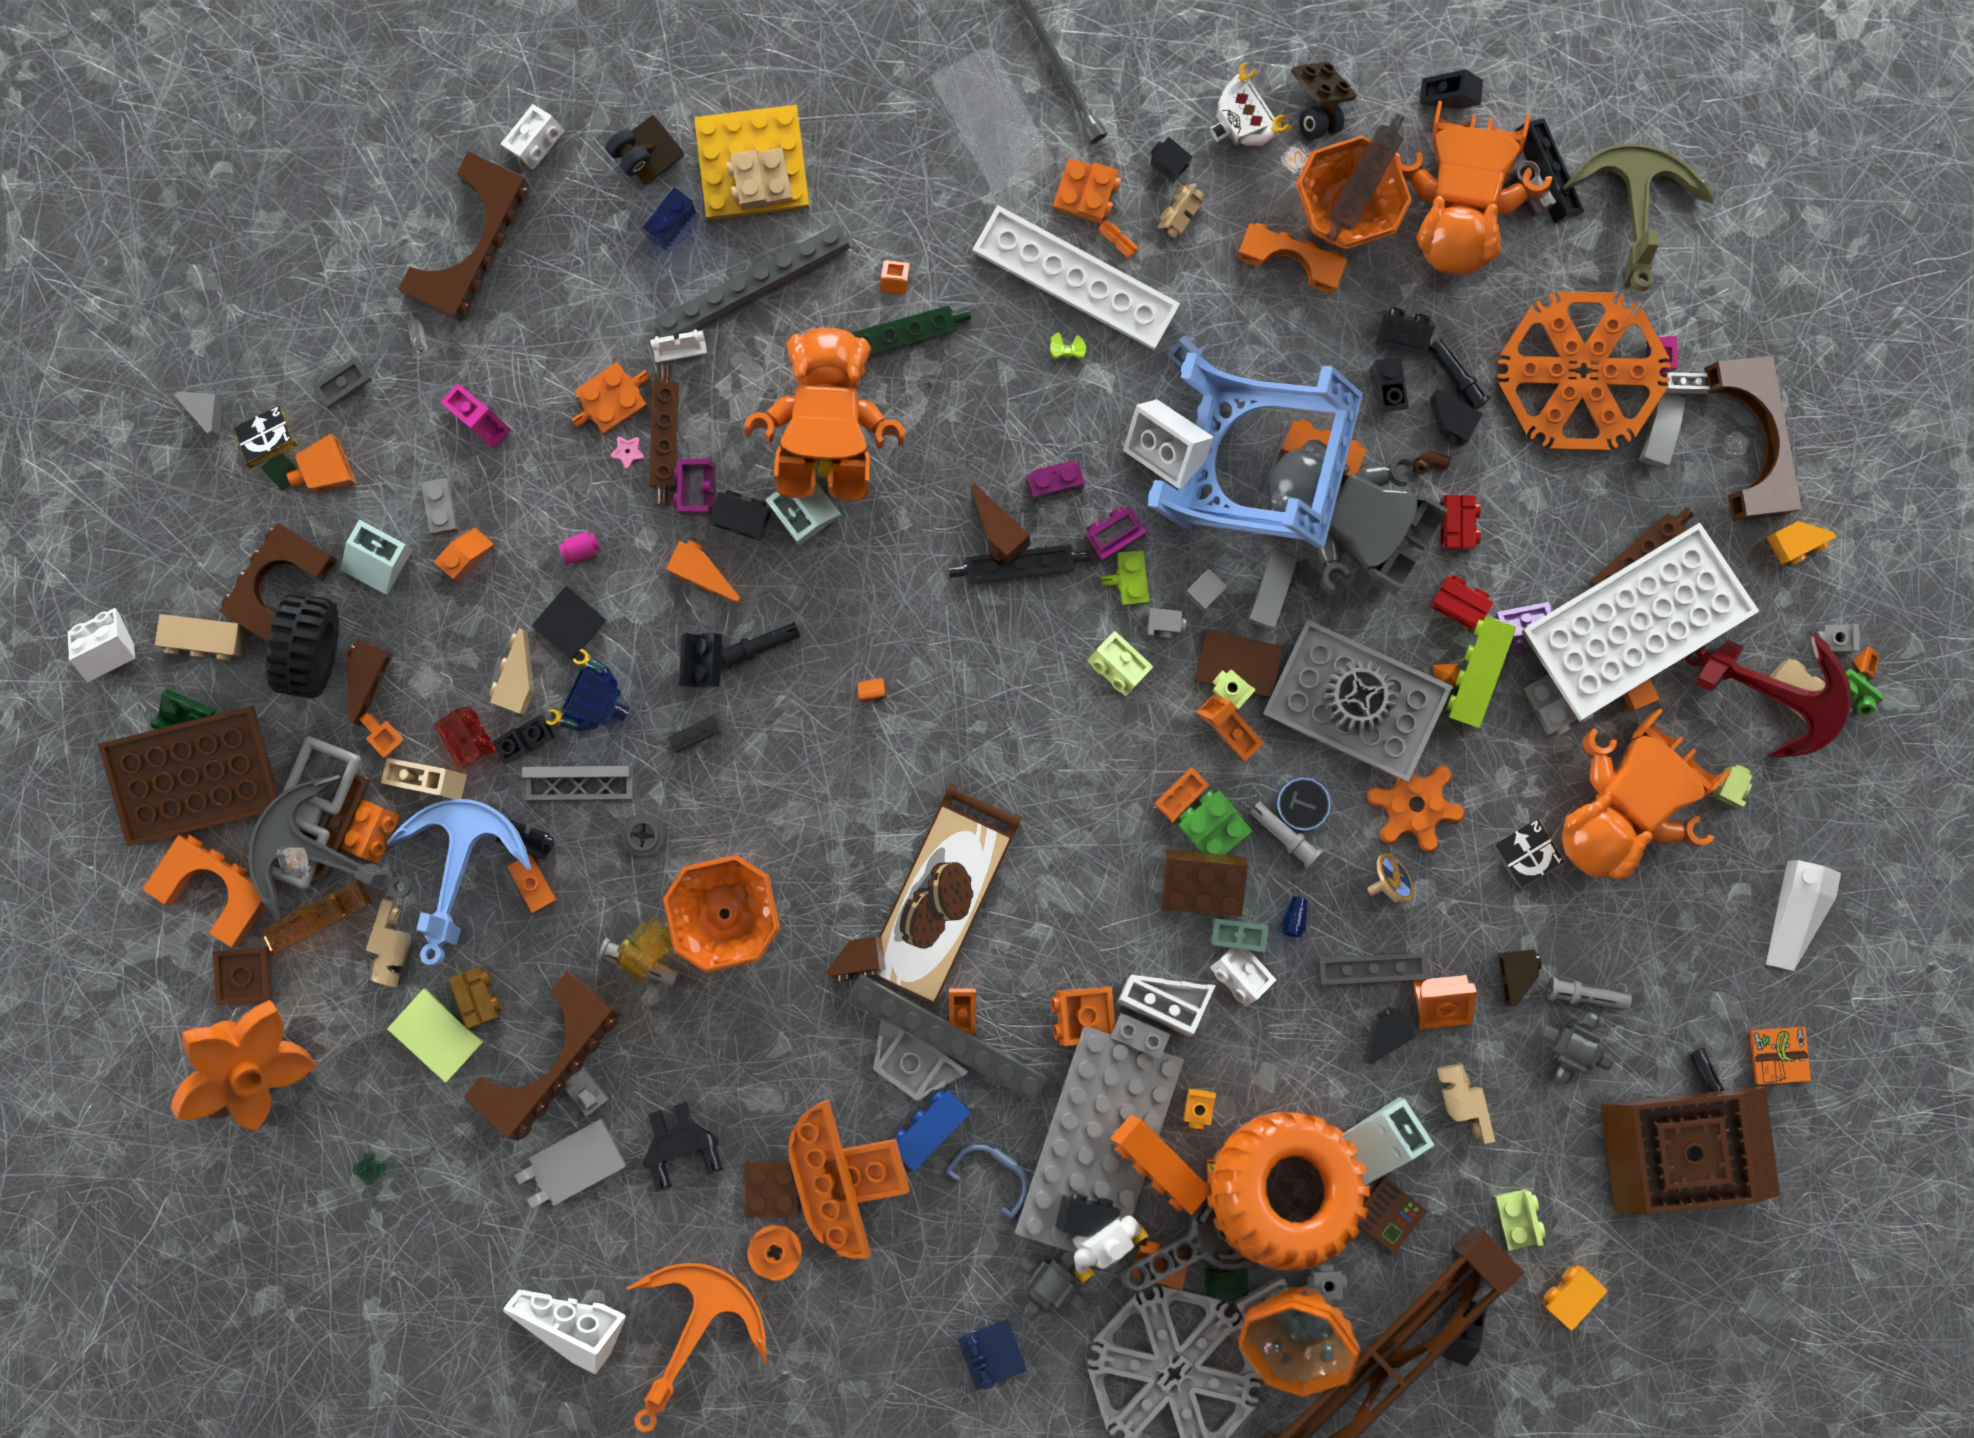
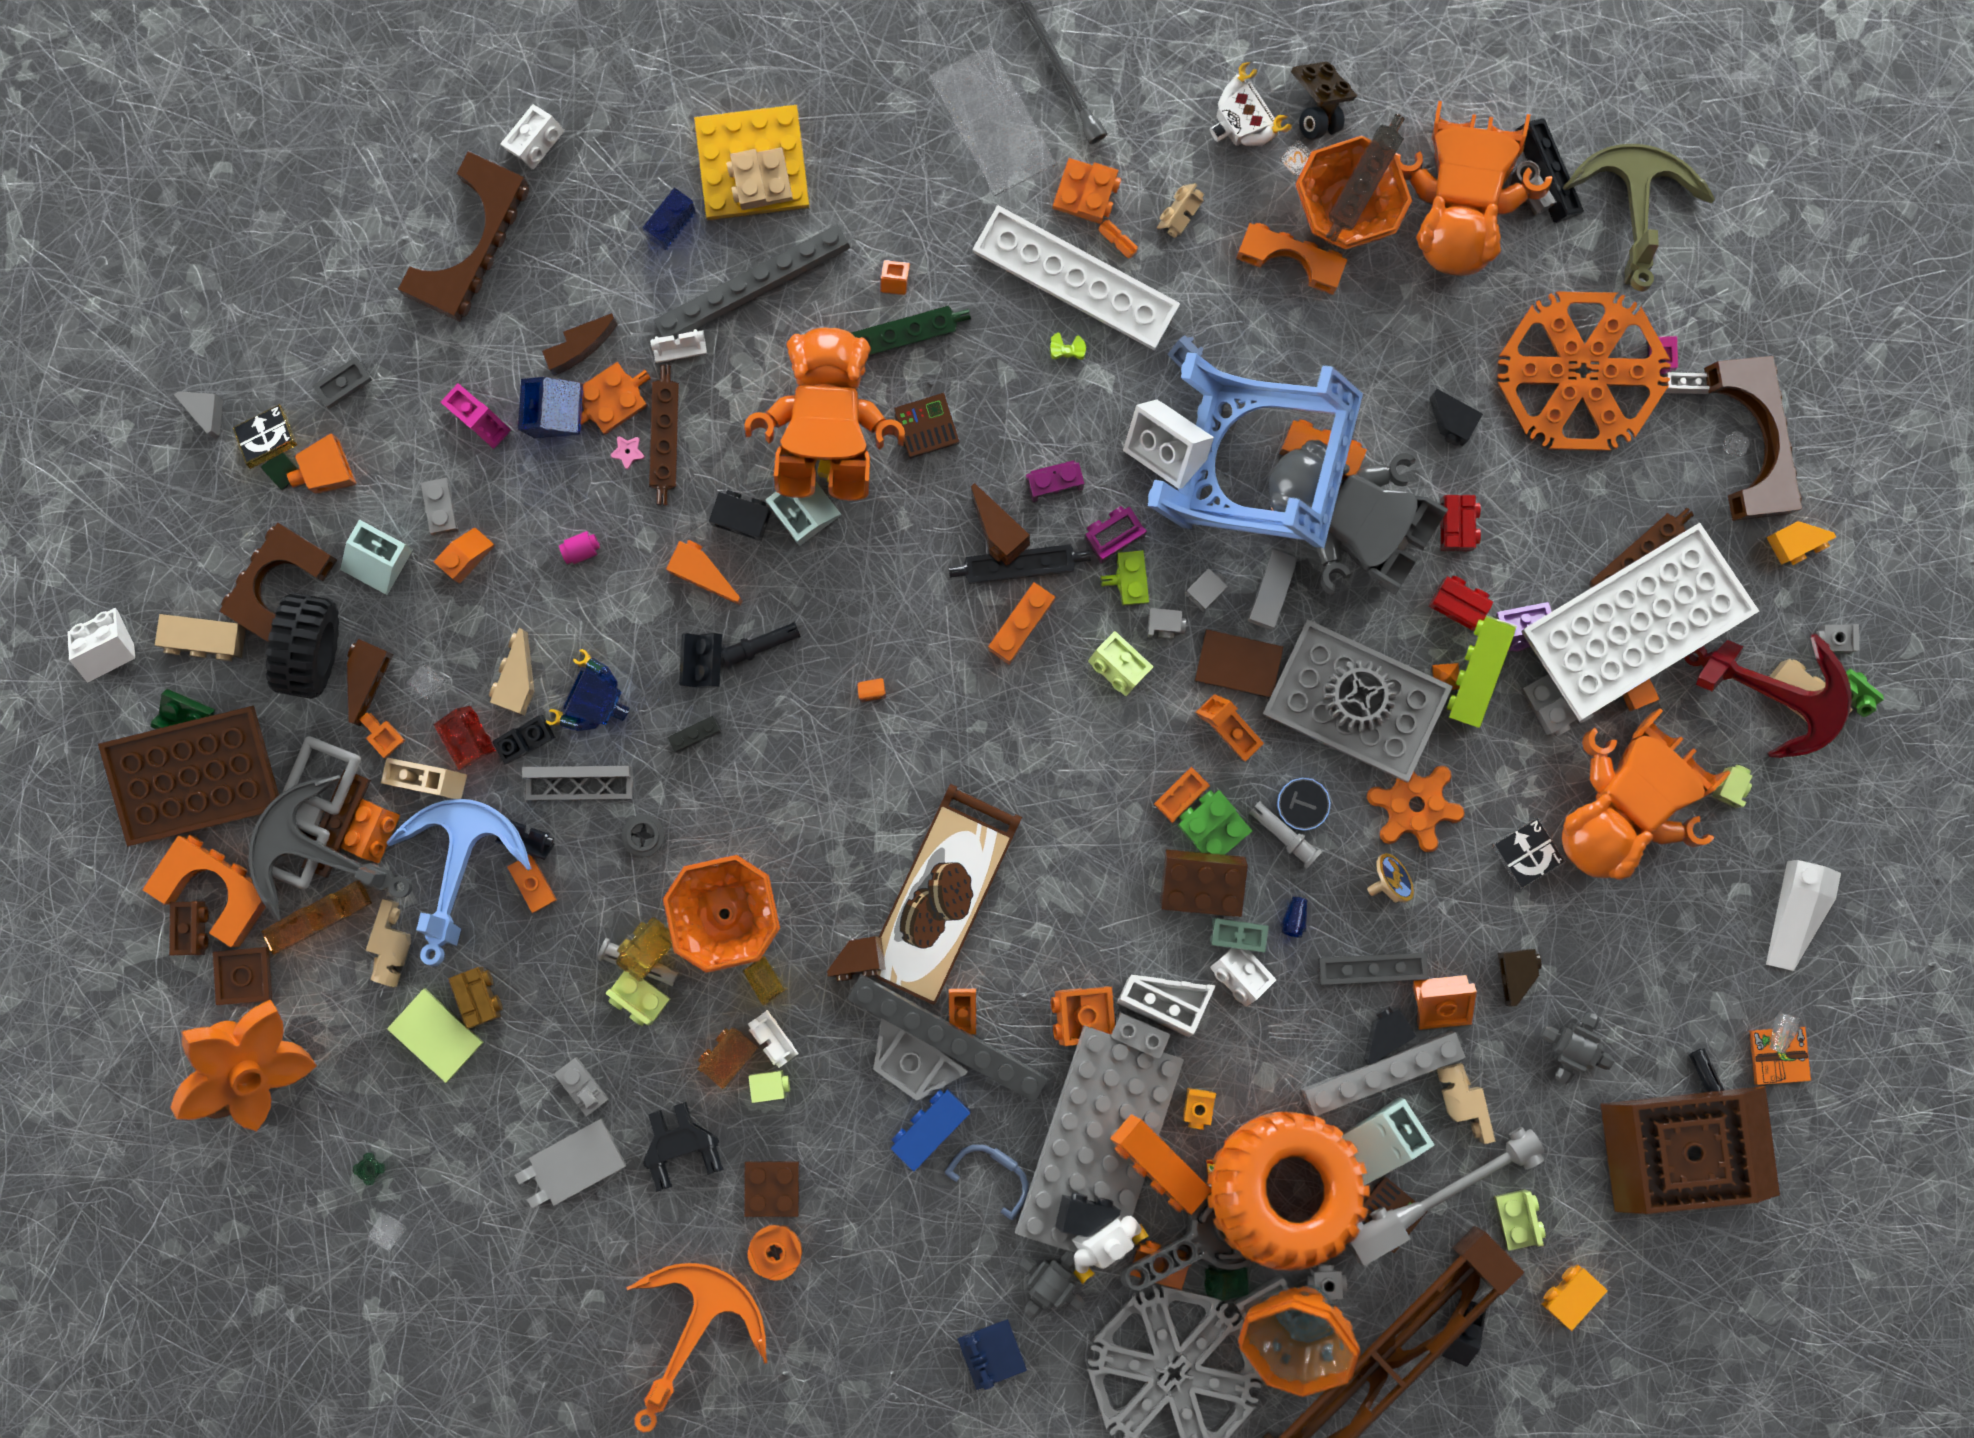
clear tile [276,847,311,876] -> none
clear tile [408,319,428,353] -> none
reddish brown arch [464,971,622,1141] -> none
white wedge [503,1289,626,1374] -> none
black tile [531,586,607,660] -> none
dark brown plate [605,115,685,185] -> none
magenta window [673,459,716,516] -> none
orange plate [788,1100,910,1259] -> none
black brick [1150,137,1192,184] -> none
yellowish green brick [1212,669,1255,711] -> none
black slope [1370,357,1409,413] -> none
black bracket [1375,307,1435,356] -> none
reddish brown arm [1412,451,1451,474] -> none
black slope [1420,69,1483,109] -> none
black pin [1429,338,1491,410] -> none
light grey pin [1547,977,1632,1010] -> none
light grey slope [1639,393,1686,469] -> none
orange slope [1853,646,1880,679] -> none
none -> reddish brown bracket [169,901,209,956]
none -> clear plate [367,1213,407,1252]
none -> clear blue slope [518,377,583,438]
none -> reddish brown slope [542,313,618,376]
none -> yellowish green bracket [606,968,671,1026]
none -> clear orange bracket [697,1027,759,1089]
none -> clear yellow slope [743,956,788,1006]
none -> white hinge [748,1010,799,1068]
none -> yellowish green brick [749,1070,790,1103]
none -> reddish brown tile [894,393,960,459]
none -> orange arch [988,582,1056,665]
none -> light grey arch [1301,1031,1466,1116]
none -> light grey bar [1347,1127,1544,1266]
none -> clear cone [1769,1011,1801,1054]

